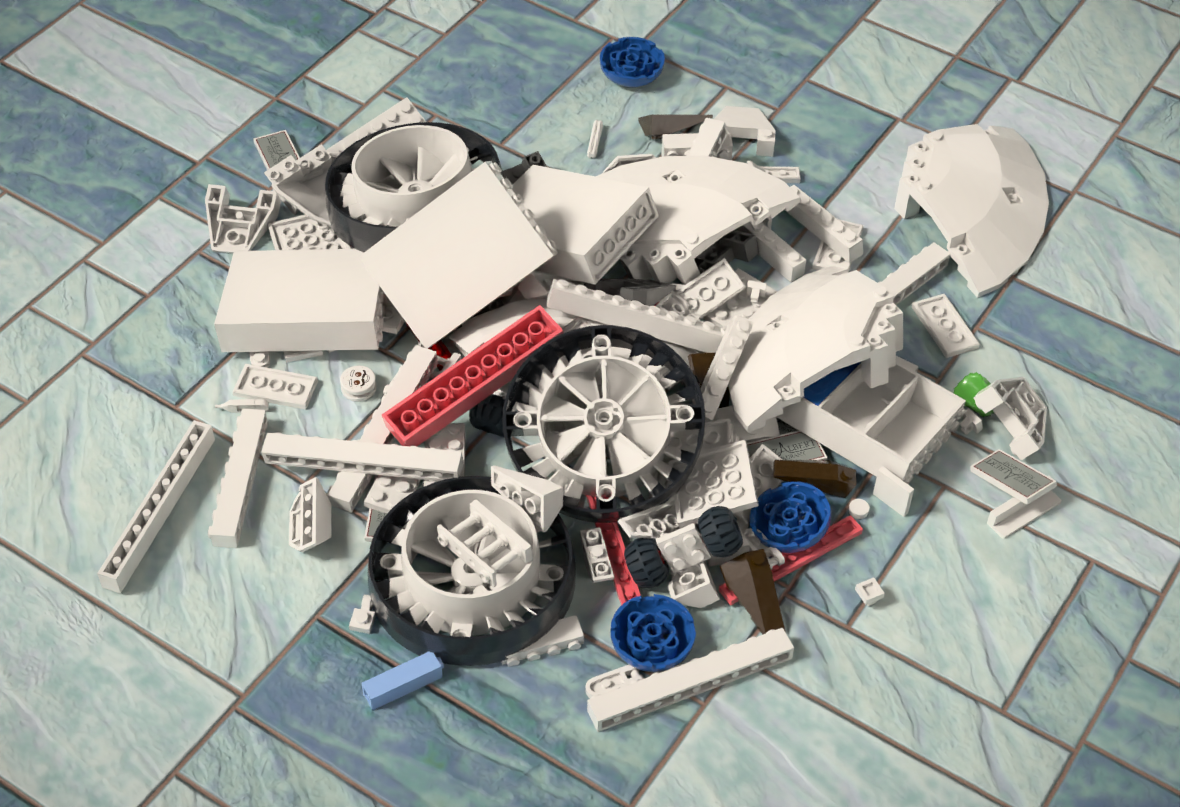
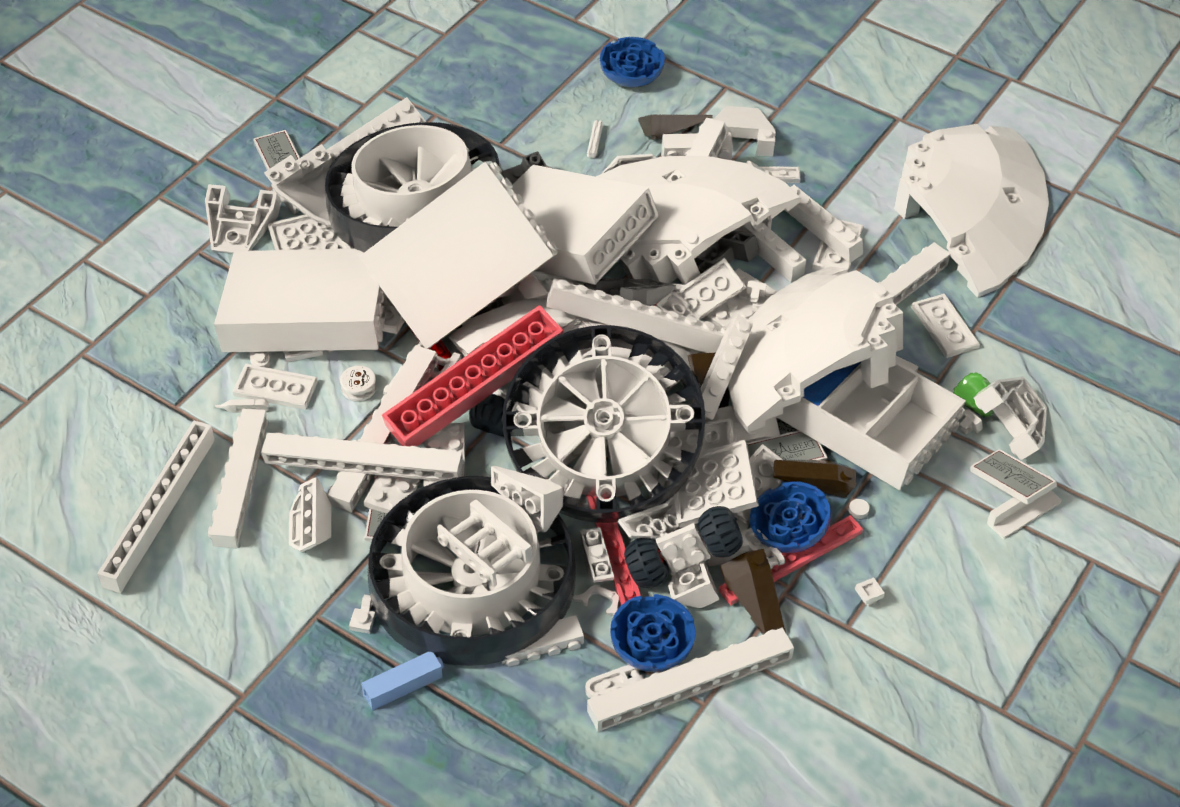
white tile [873,466,914,517] -> none
none -> white helmet [573,585,619,616]

